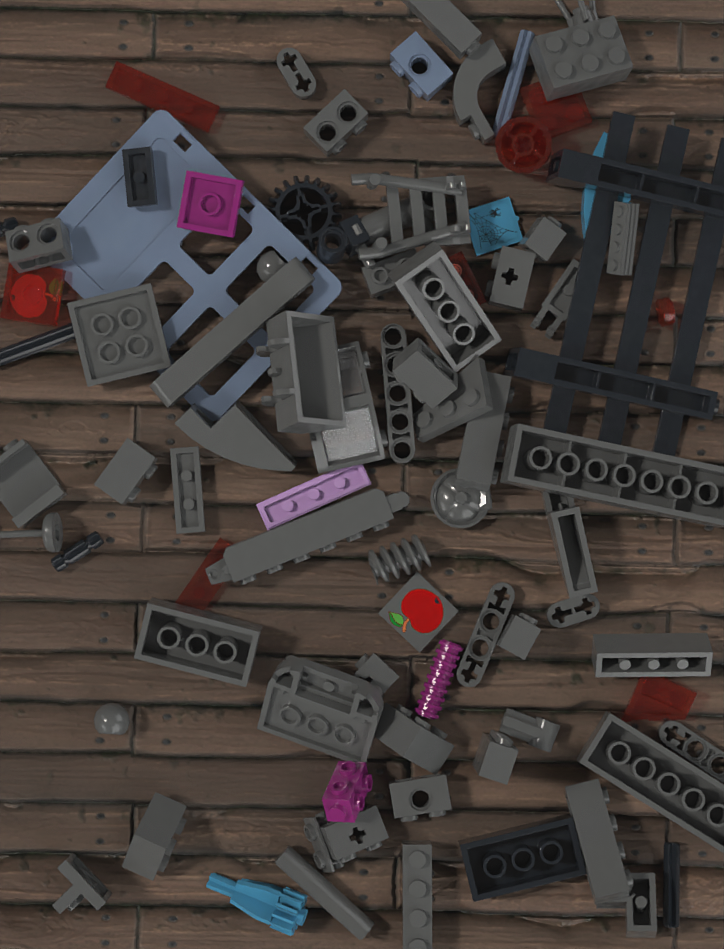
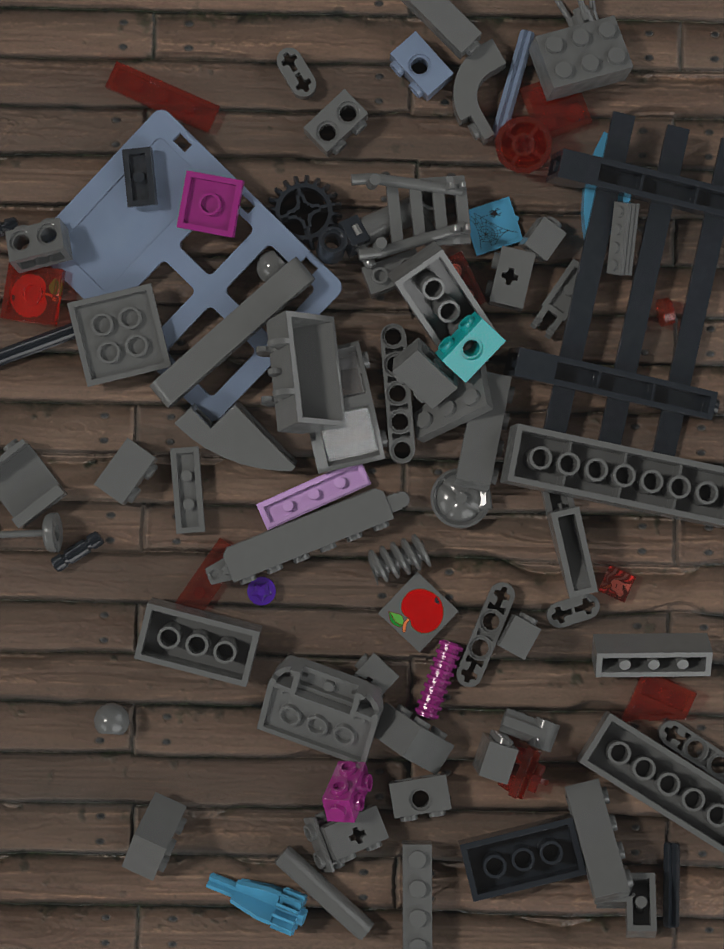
dark grey bracket [52,852,113,914] -> none
none -> dark purple tile [247,577,276,605]
none -> teal brick [435,311,506,383]
none -> clear red hips [498,746,549,800]
none -> clear red tile [598,565,636,603]

